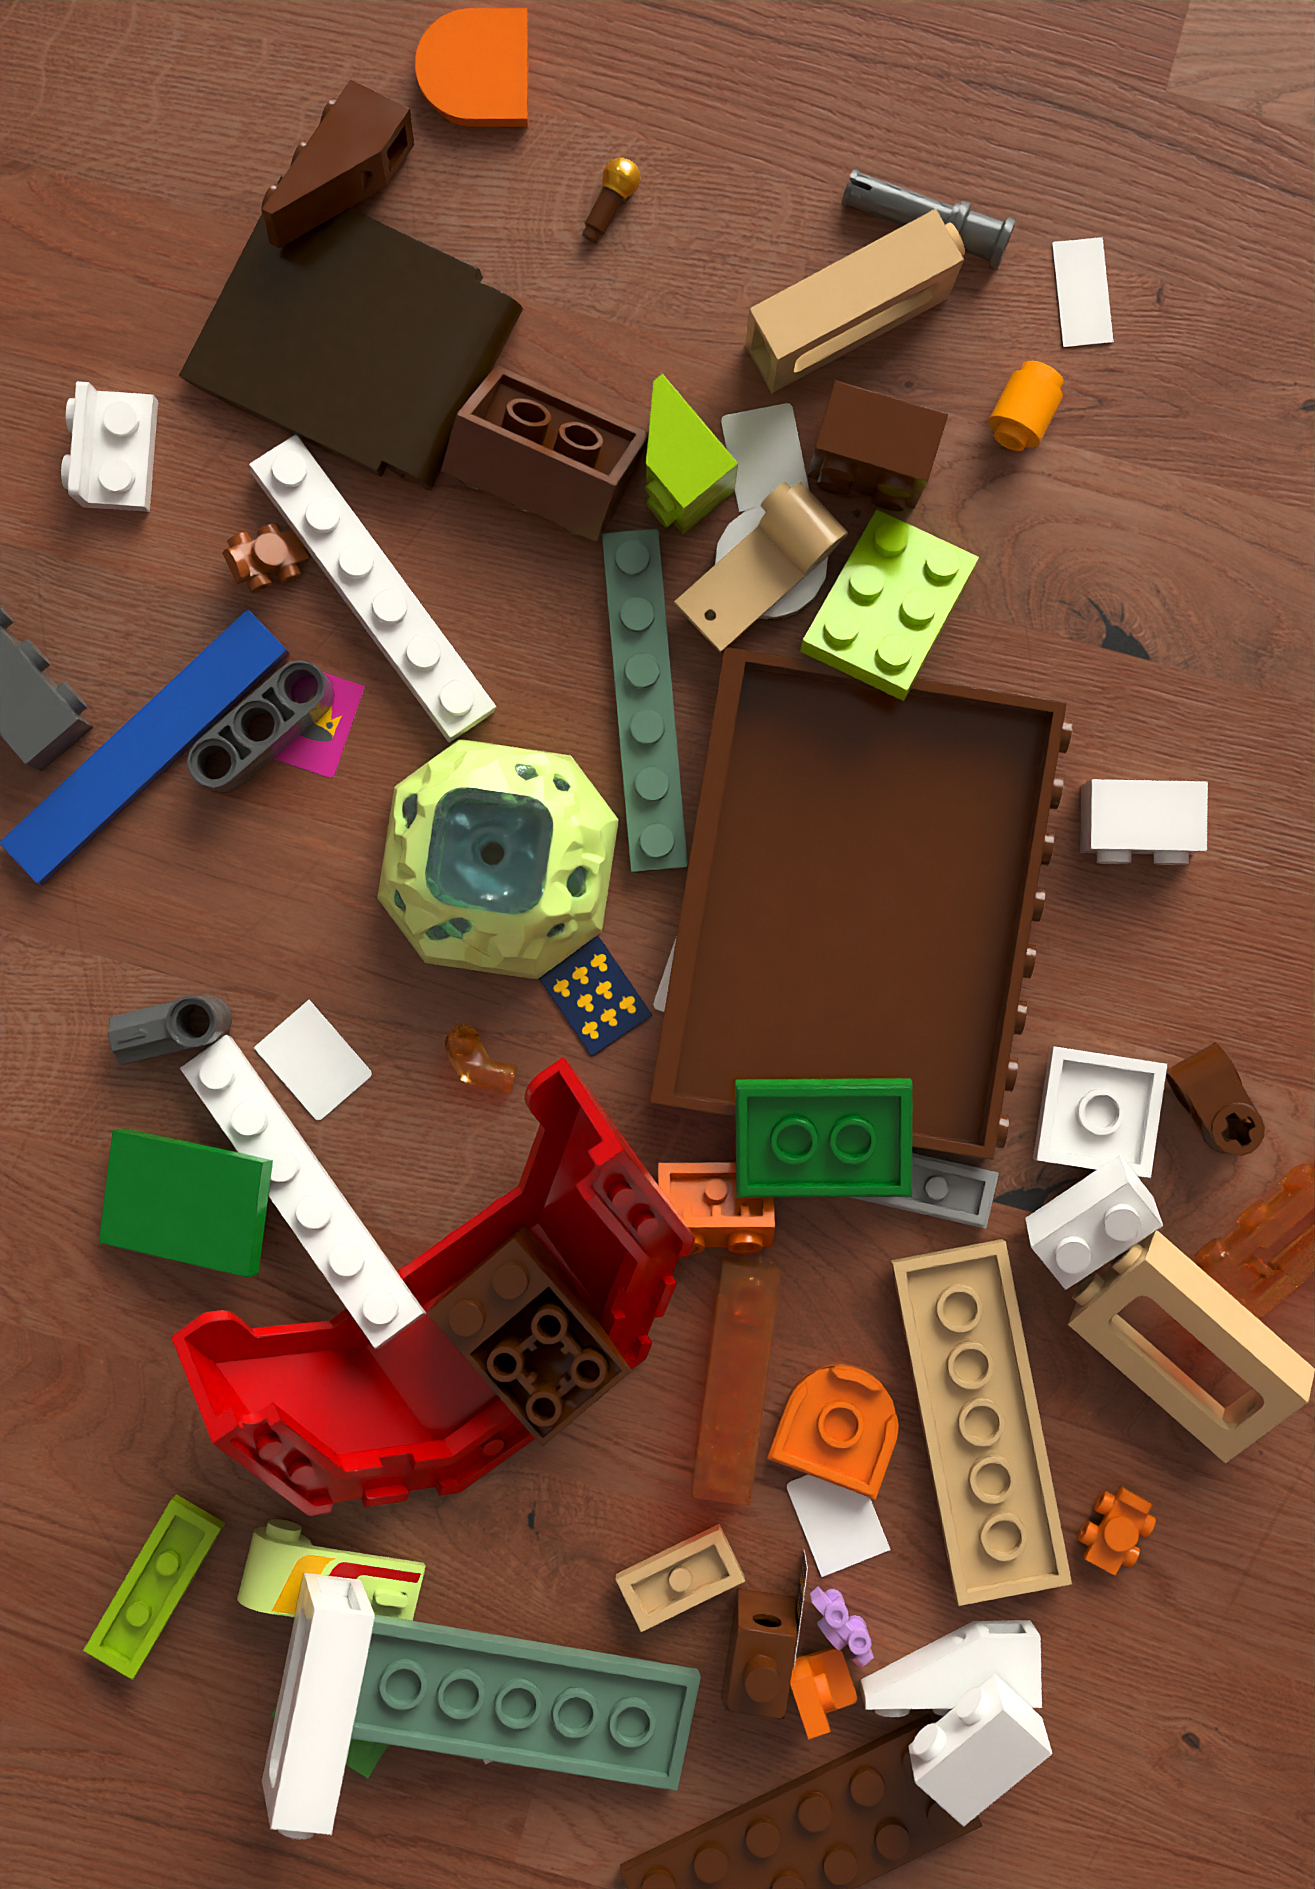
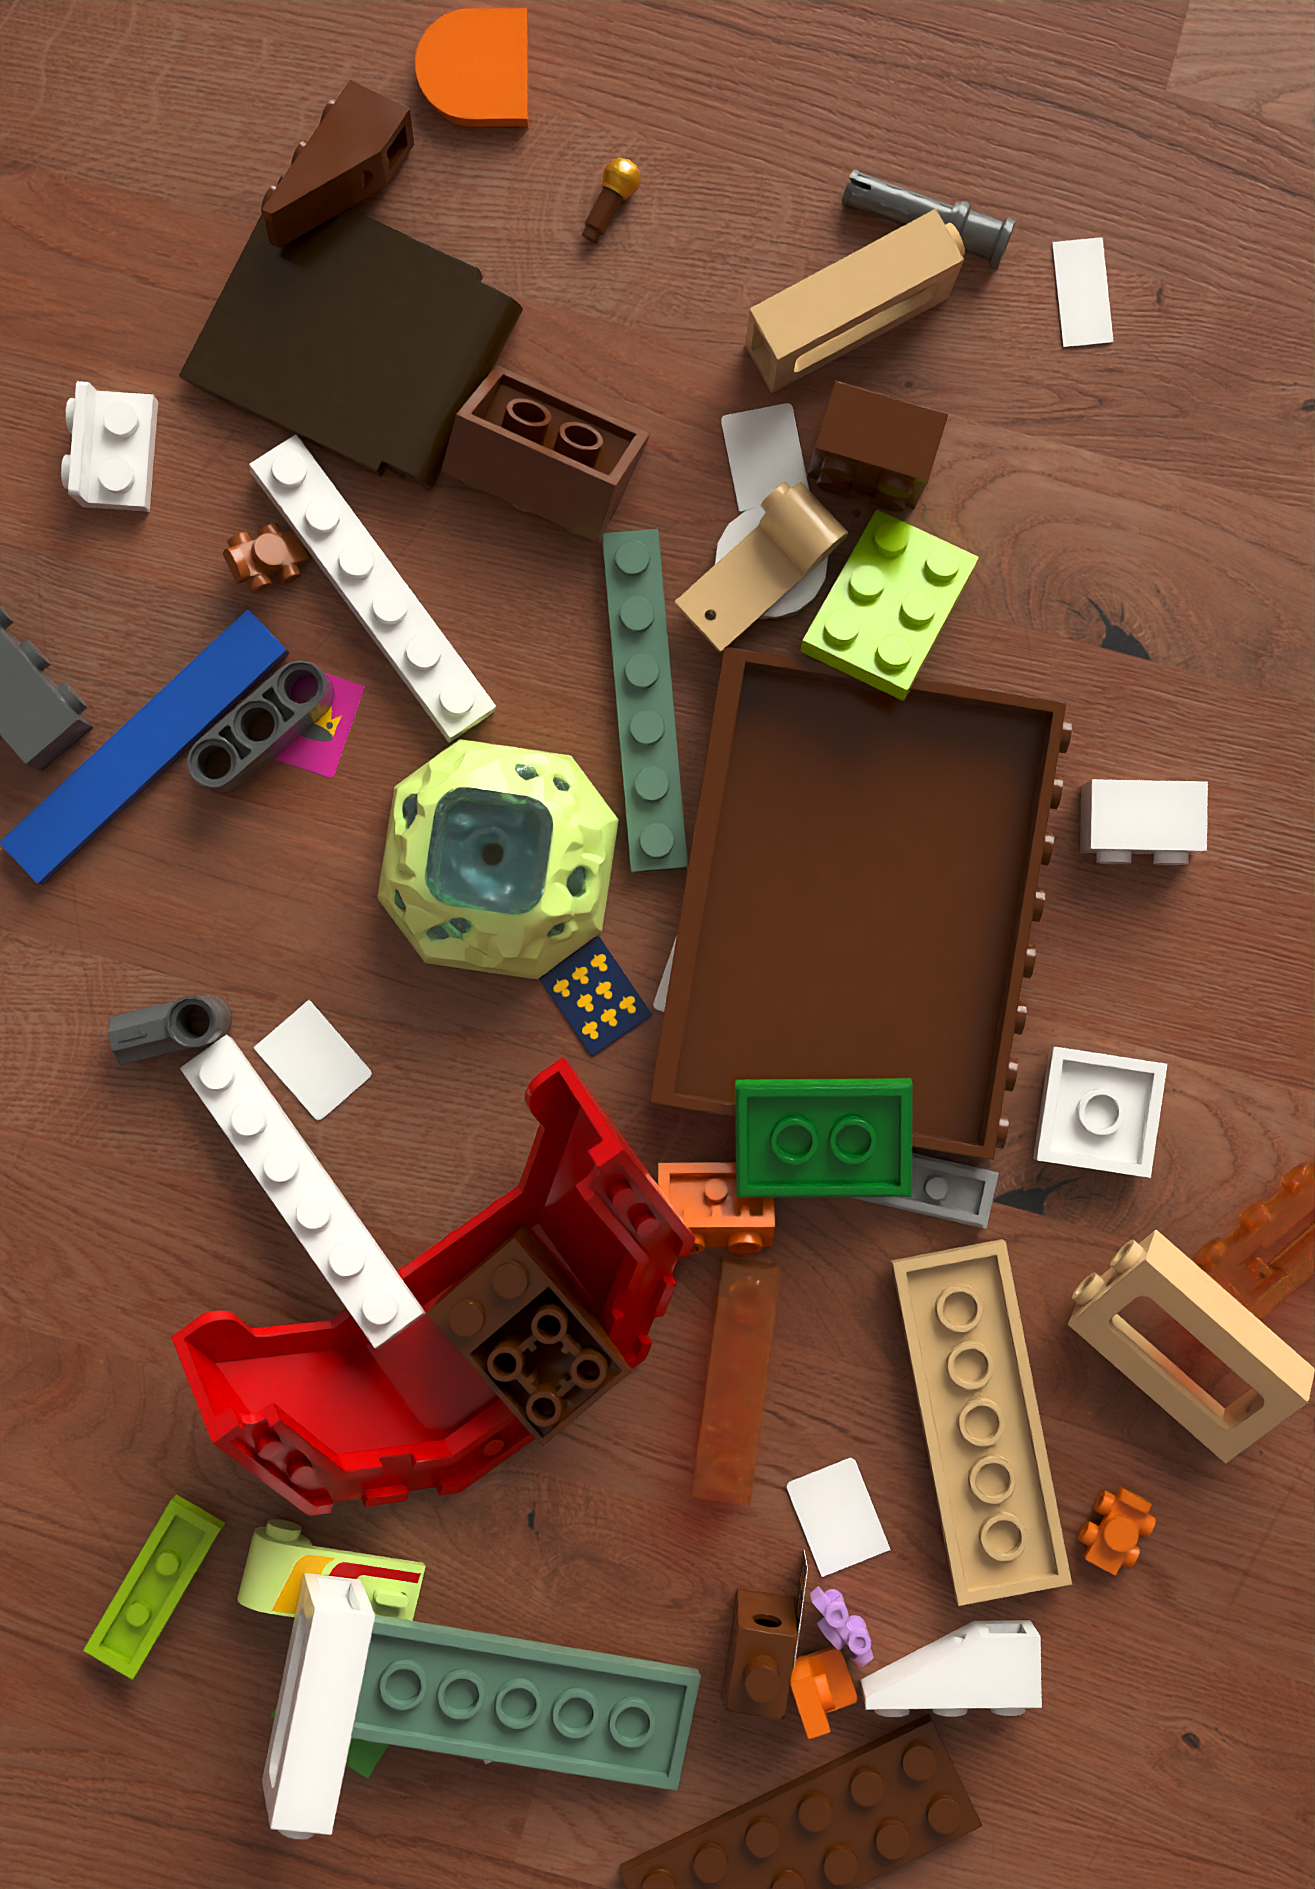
green tile [99,1128,273,1278] -> none
clear orange arm [445,1024,518,1093] -> none
tan plate [616,1524,745,1632] -> none
lime slope [645,374,738,535] -> none
orange tile [767,1364,898,1500] -> none
white brick [908,1674,1052,1826] -> none
light orange brick [988,361,1064,451] -> none
white brick [1025,1155,1163,1290] -> none
reddish brown piece [1166,1042,1265,1156] -> none

